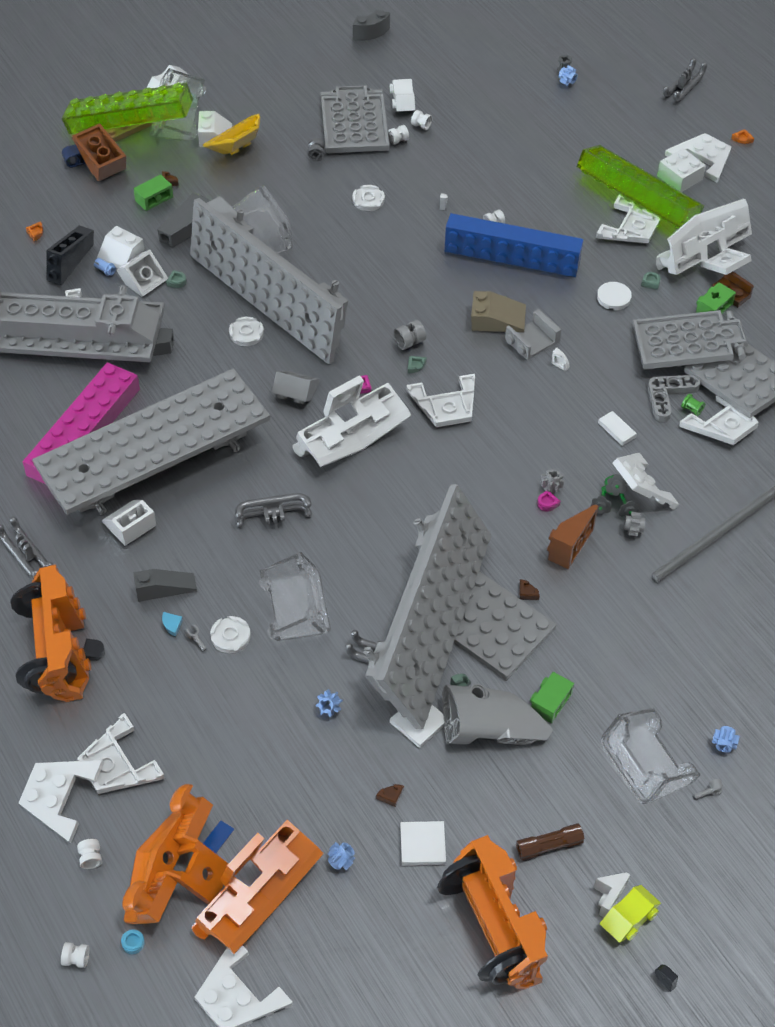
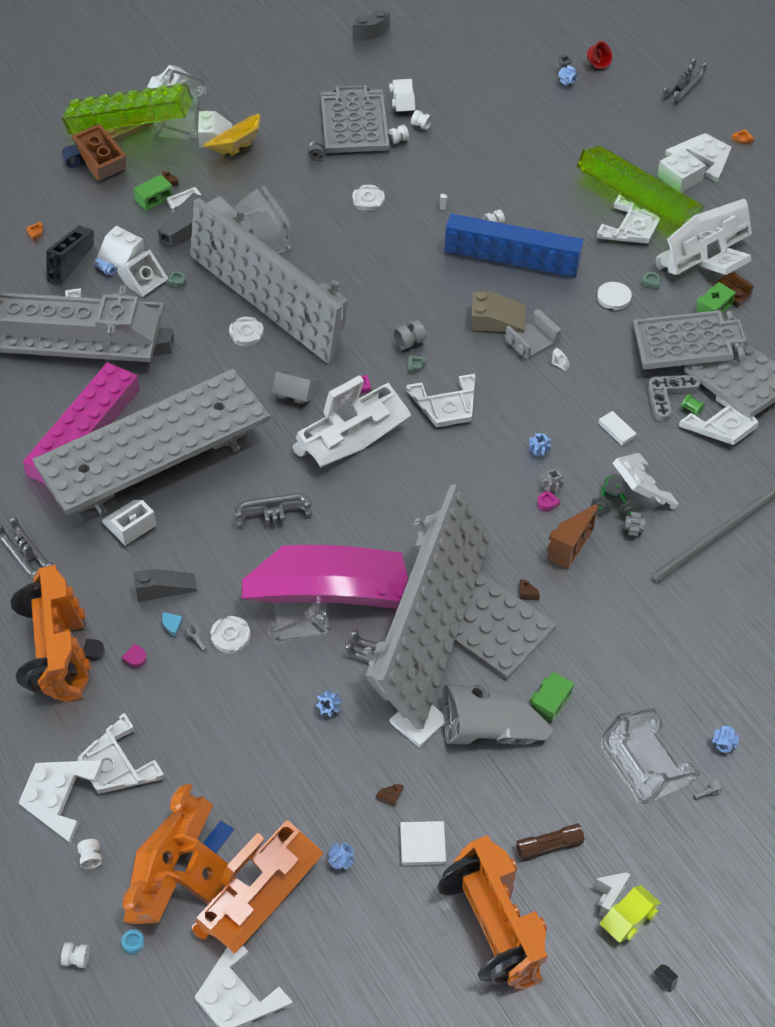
sand green tile [450,674,471,686] -> none
none -> dark pink tile [121,644,147,668]
none -> white tile [166,187,201,212]
none -> dark pink slope [241,545,409,609]
none -> light blue gear [529,433,551,456]
none -> red helmet [587,41,613,69]

